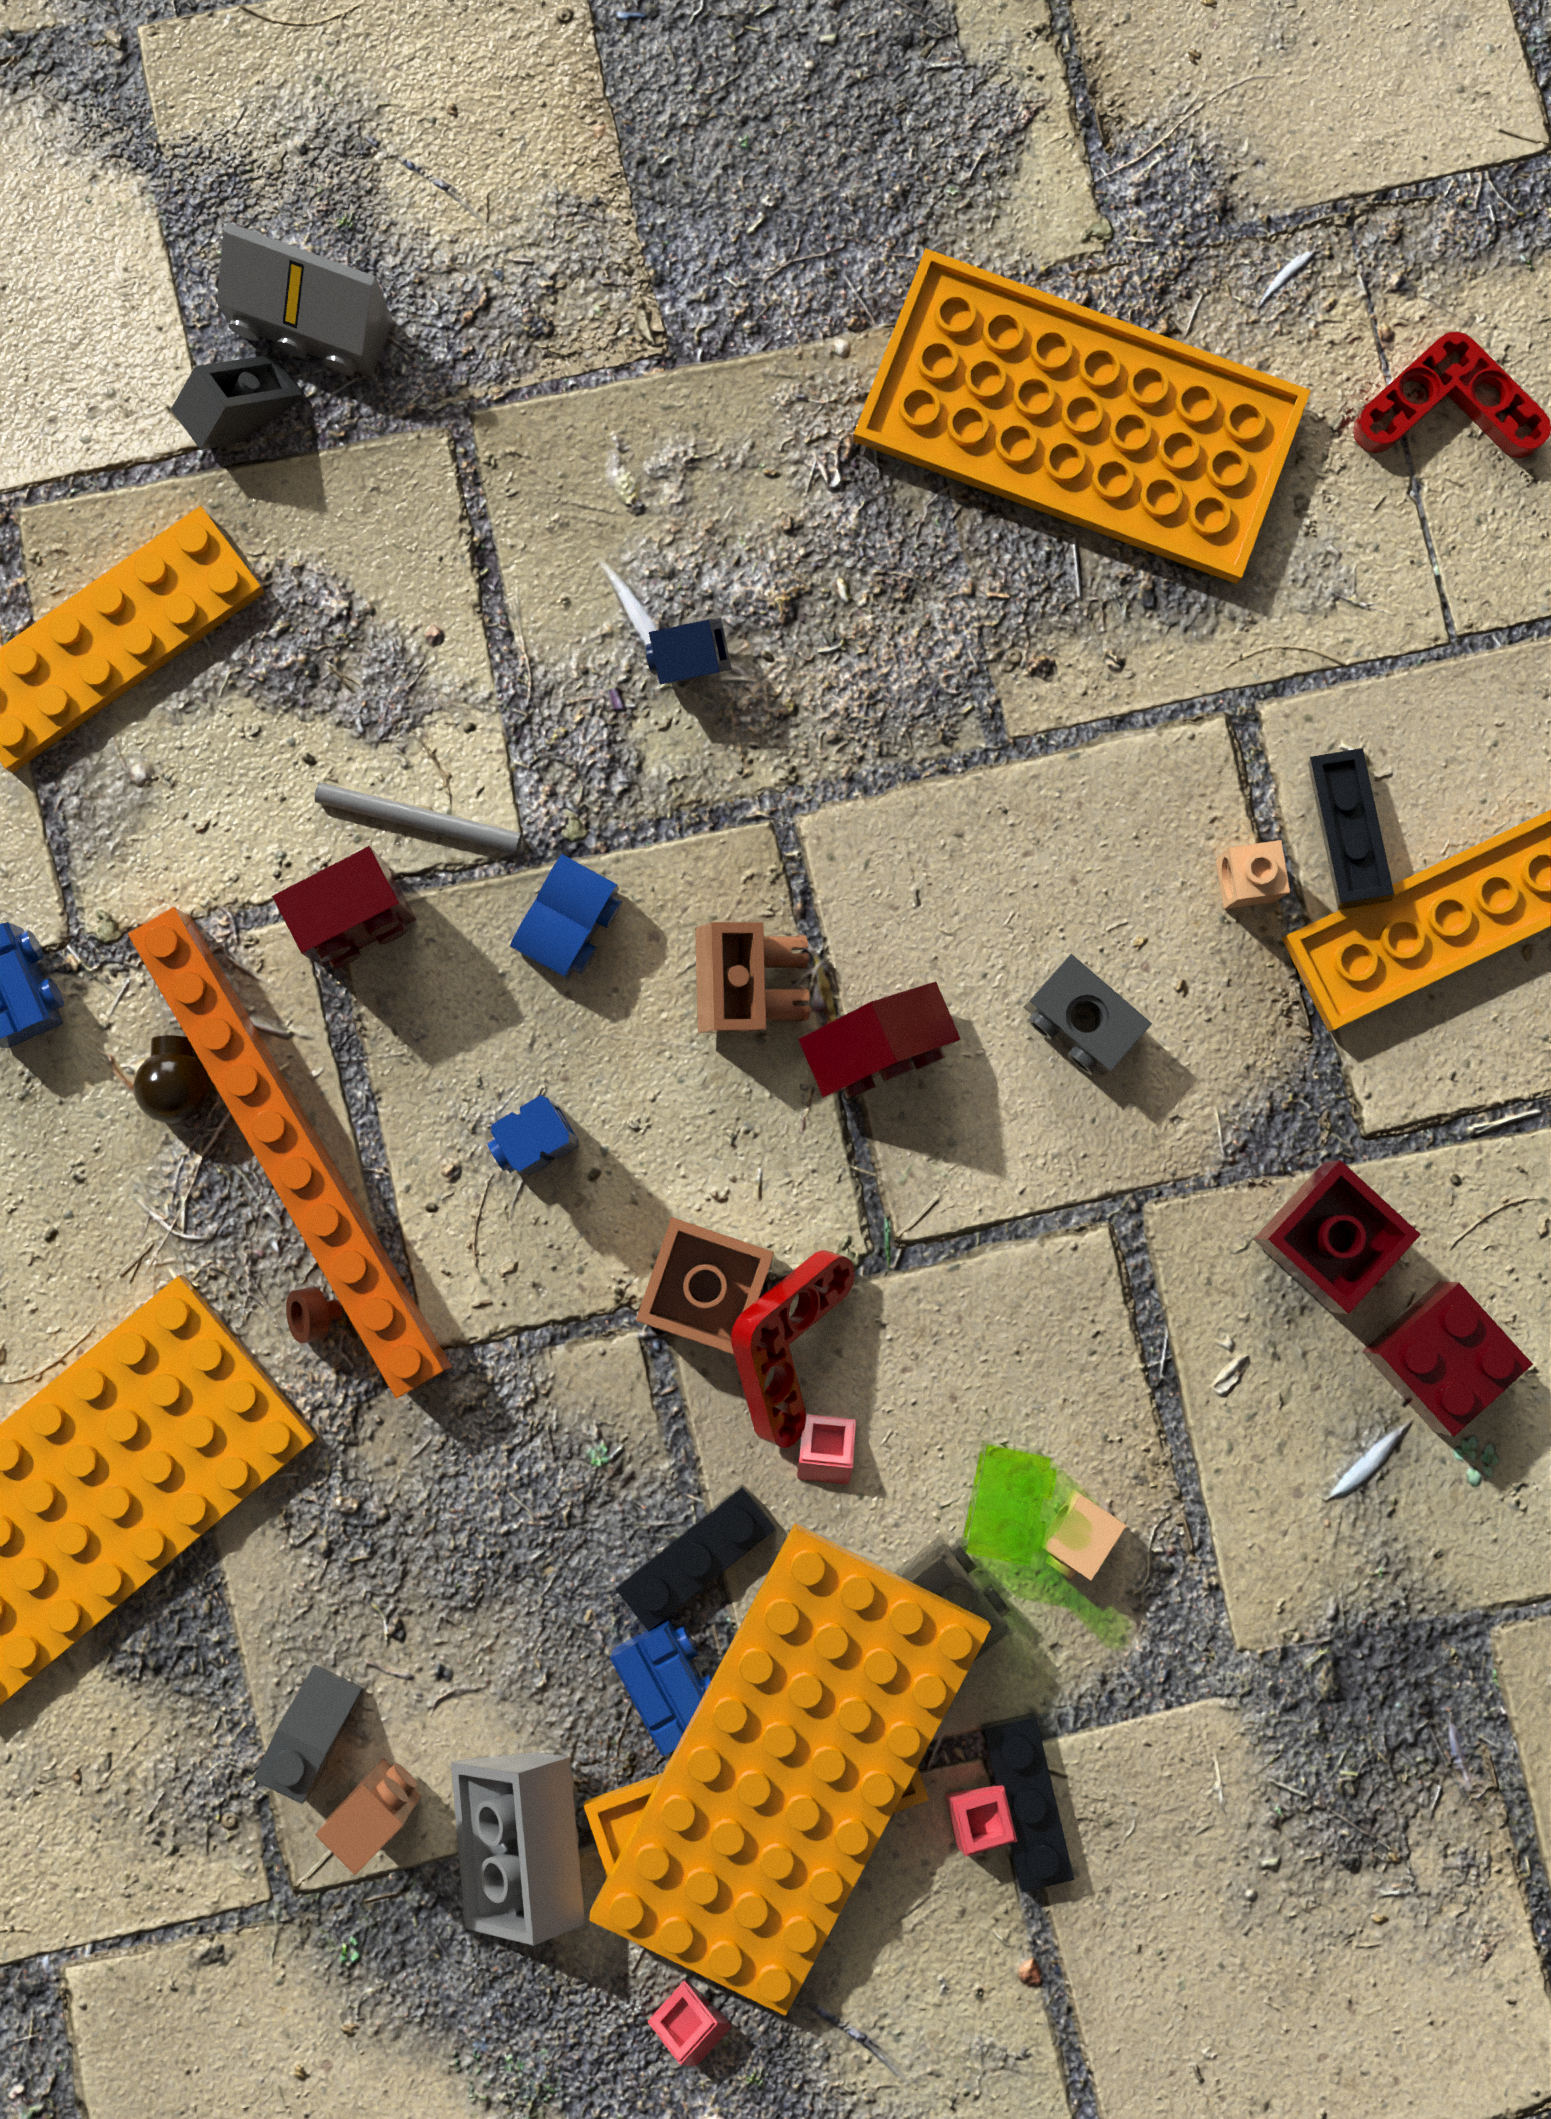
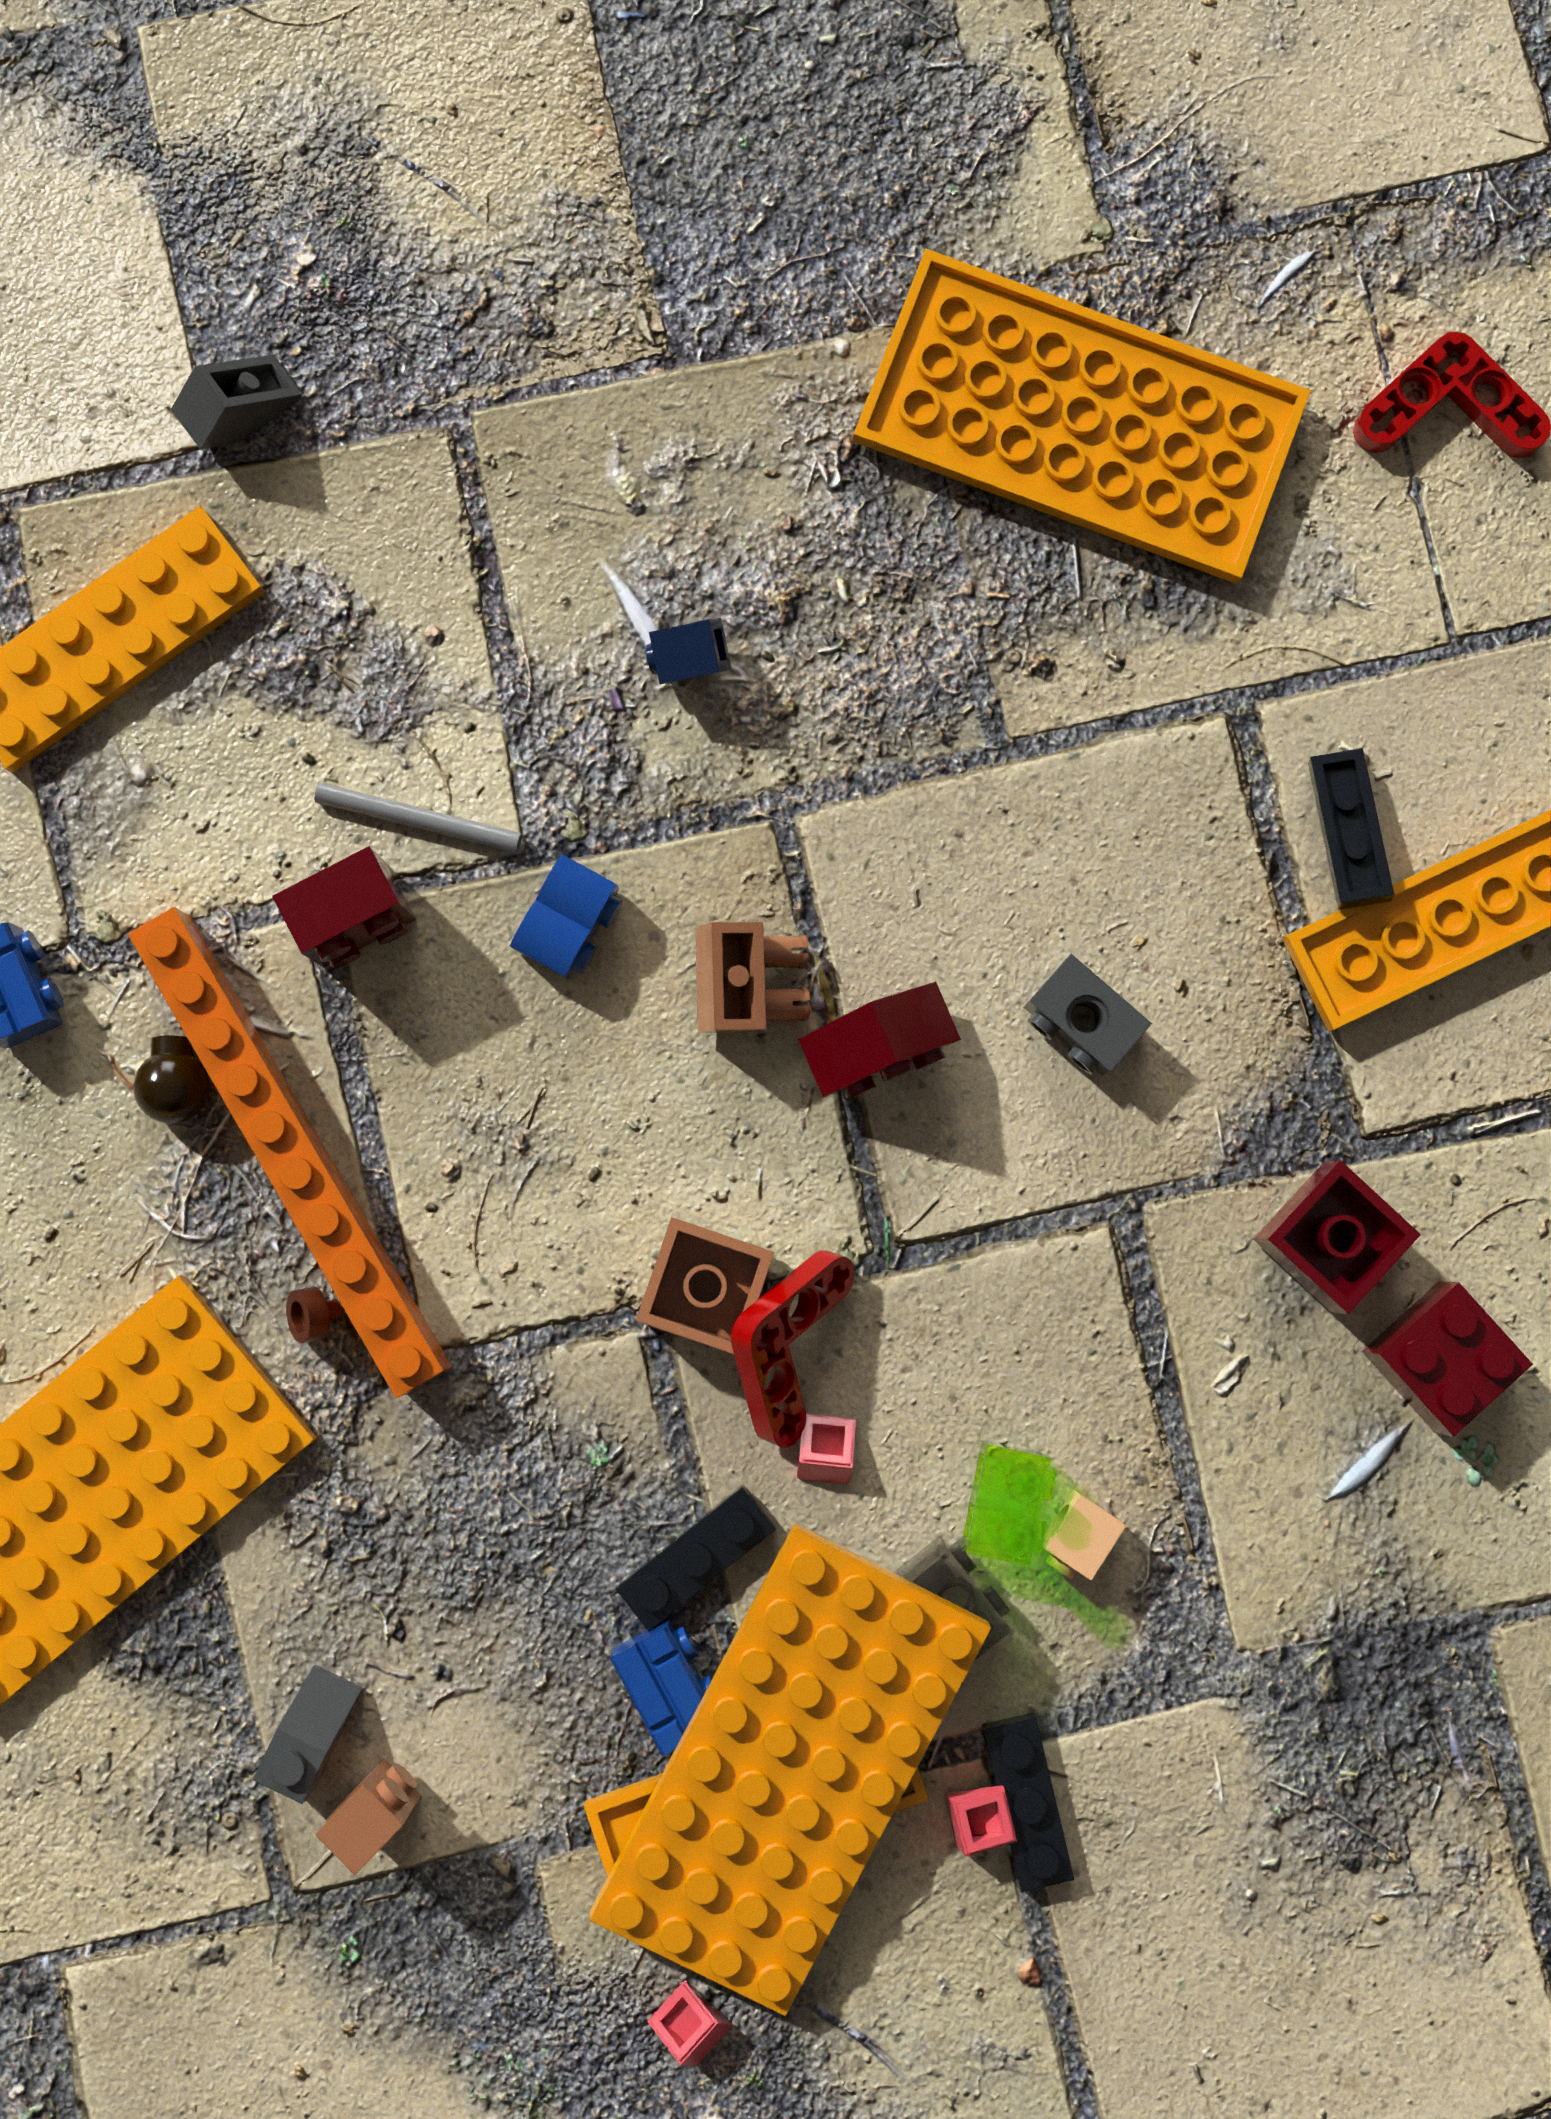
light grey slope [217,222,394,377] -> none
light grey slope [451,1752,585,1946] -> none
blue brick [487,1095,579,1175] -> none
light nougat brick [1215,840,1290,910] -> none

